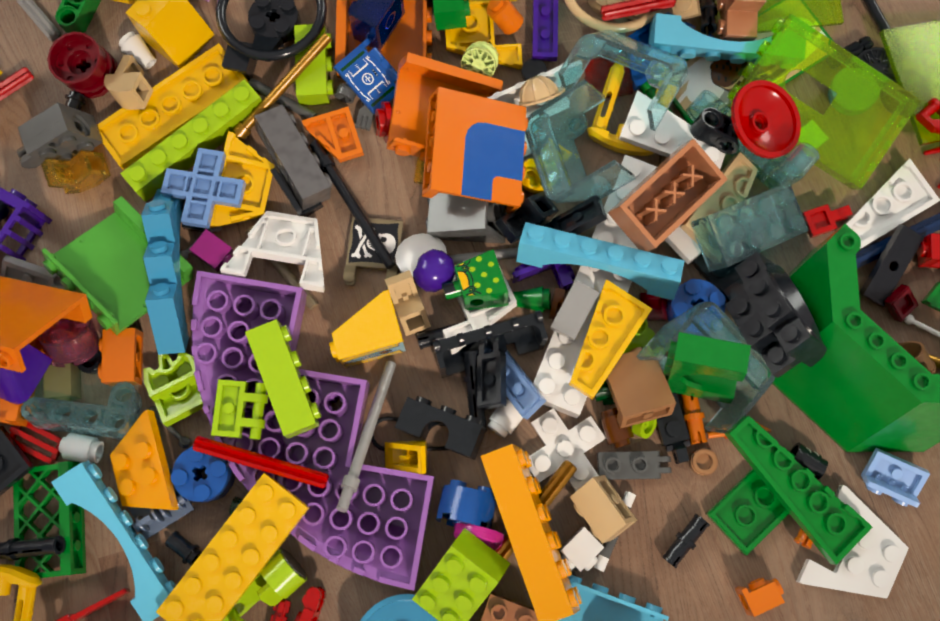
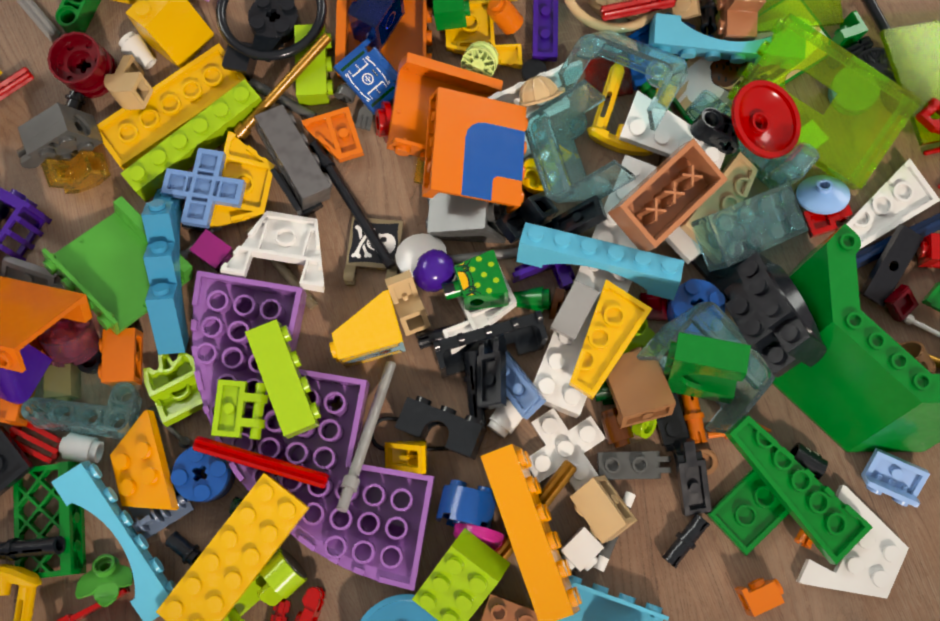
none -> bright green plate [75,554,133,607]
none -> black hinge [675,437,712,516]
none -> light blue dish [796,175,851,215]
none -> green bracket [827,10,868,52]

